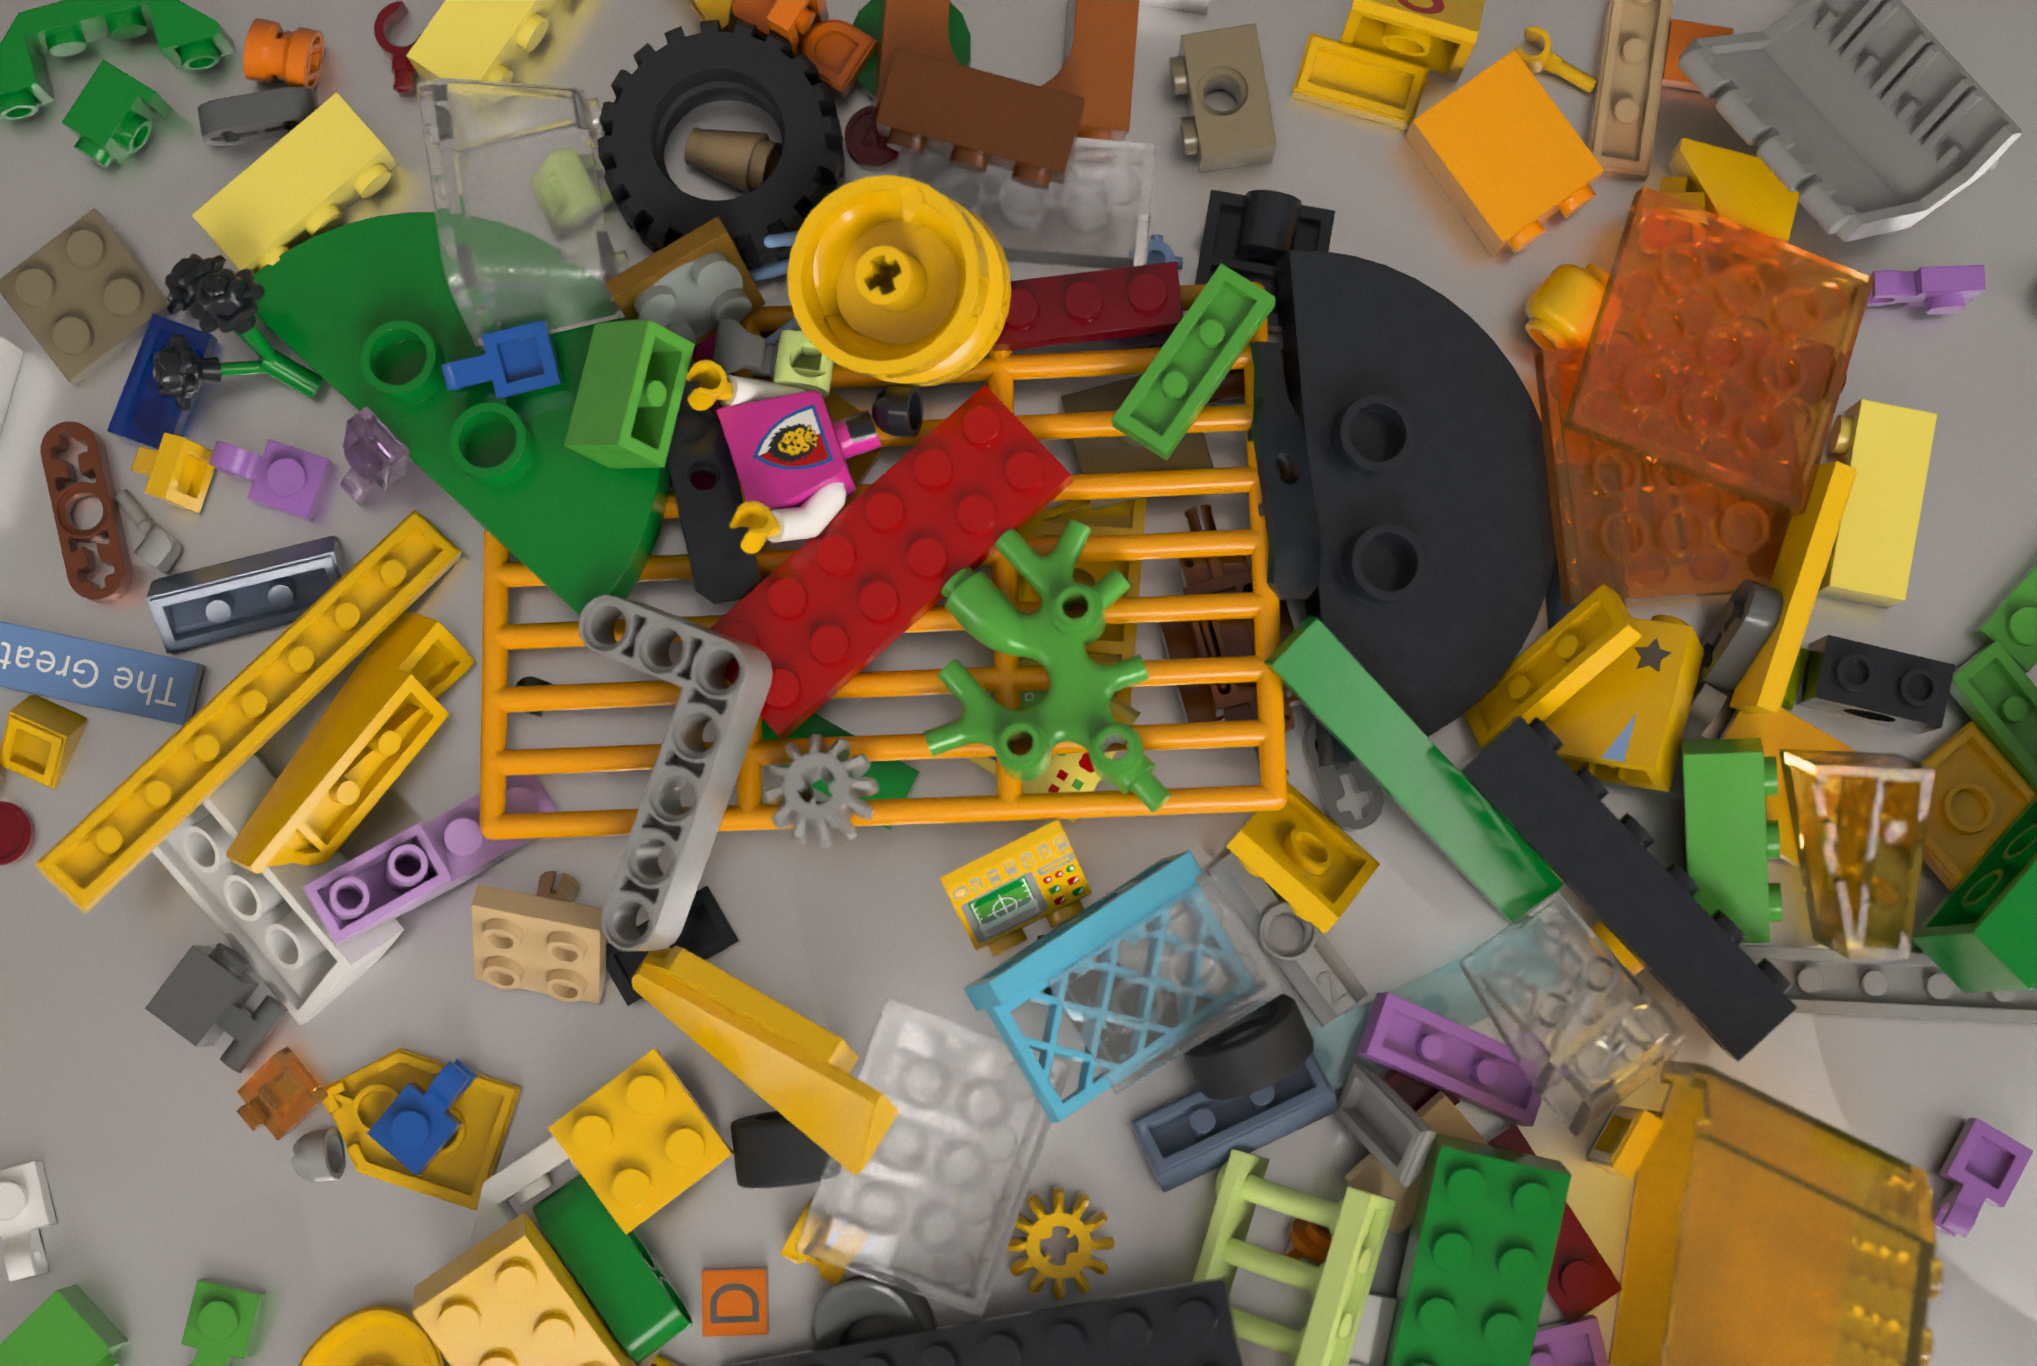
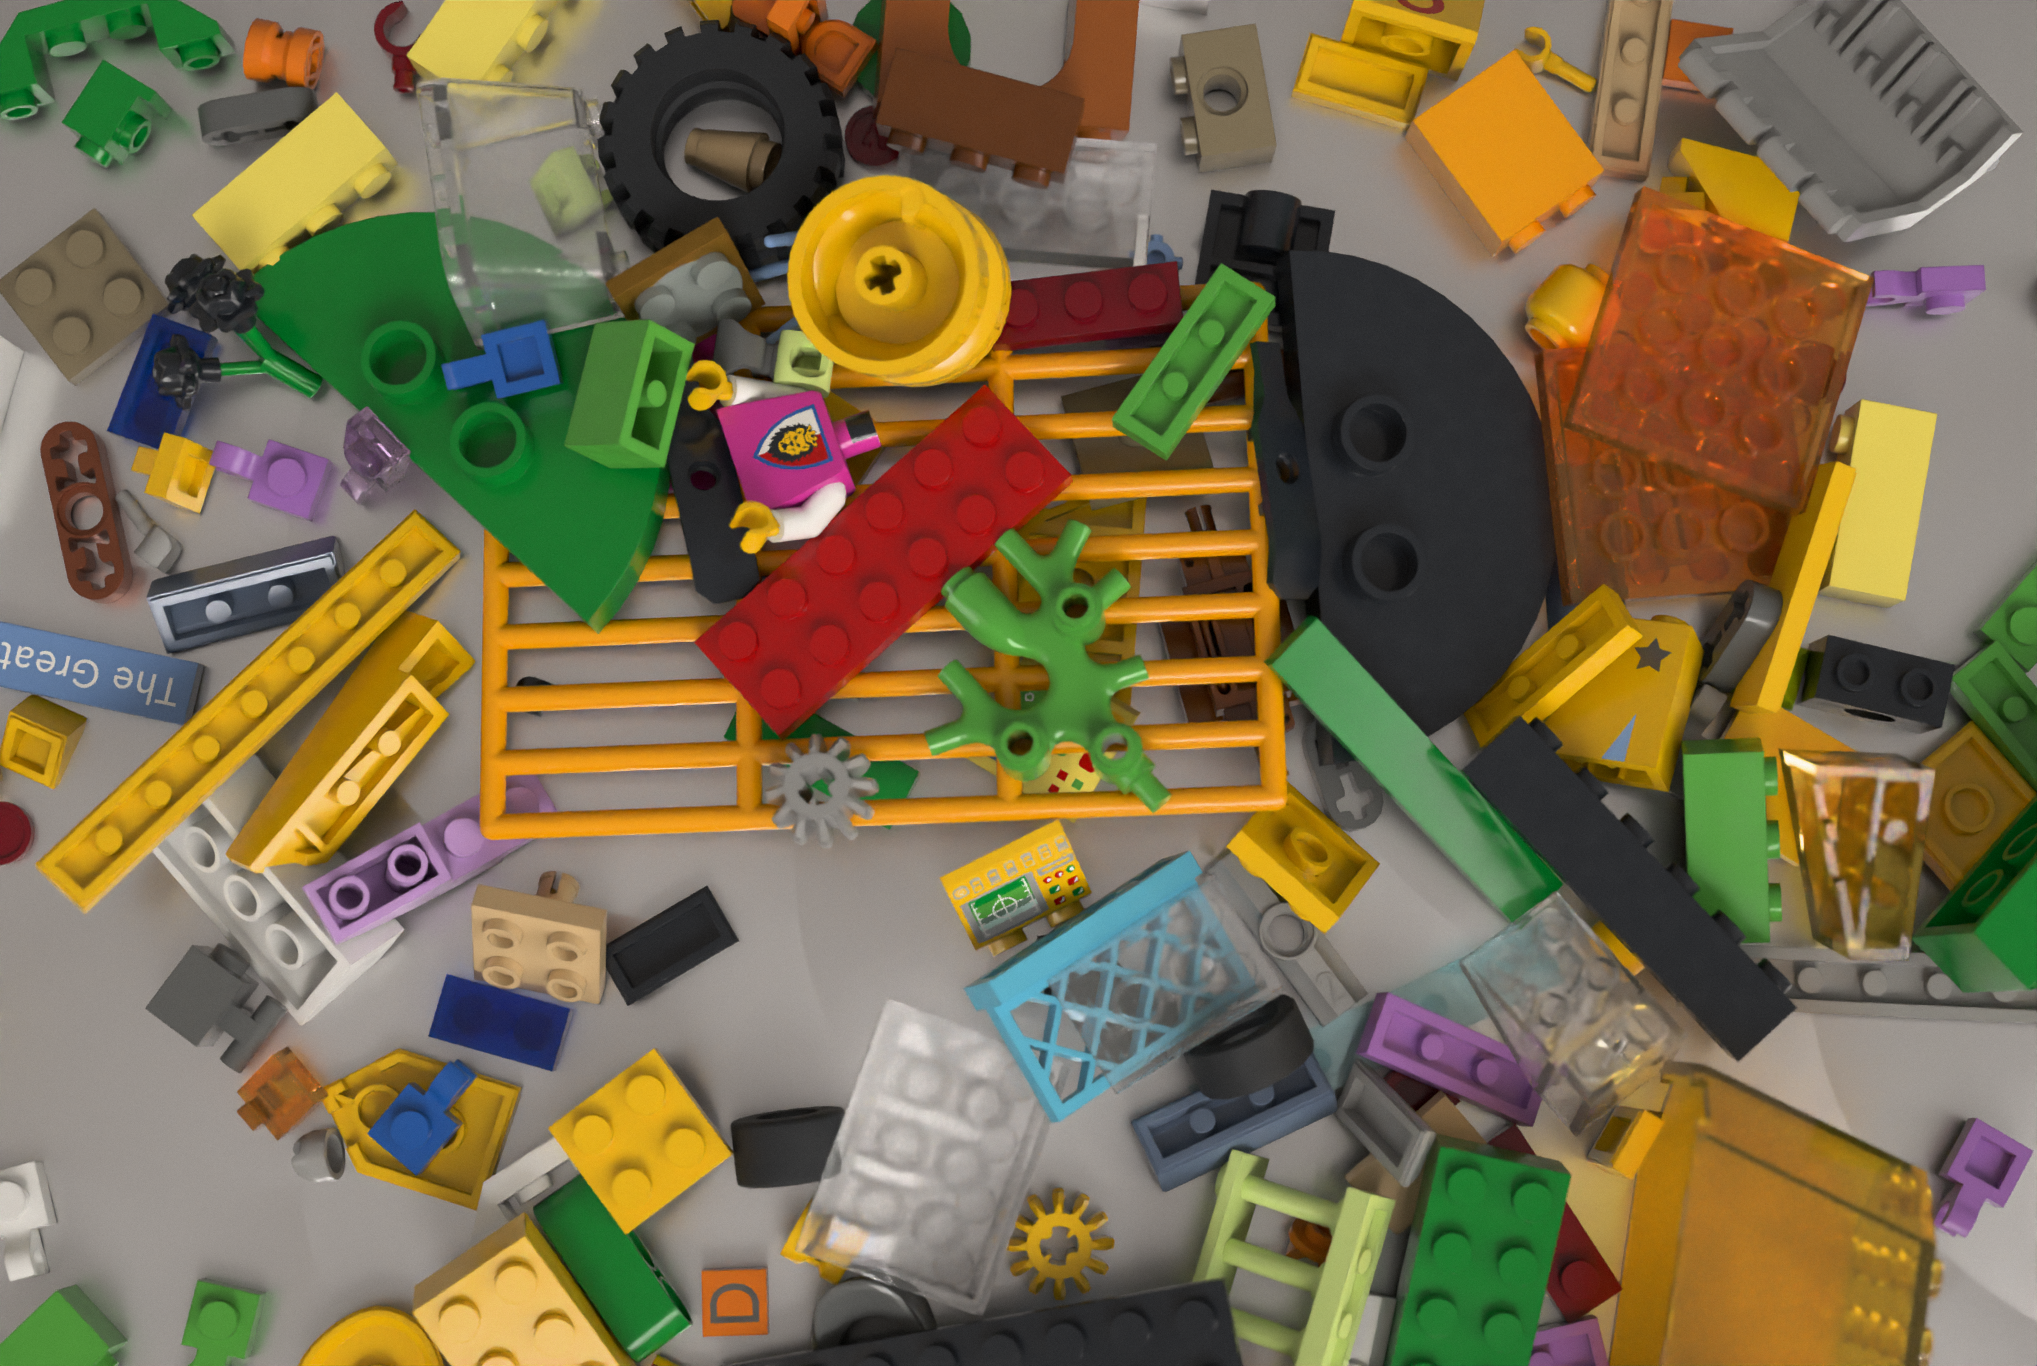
light grey beam [579,595,773,951] -> none
yellow wedge [632,946,899,1174] -> none
black hinge [872,385,923,437] -> none
none -> clear blue plate [428,974,574,1071]

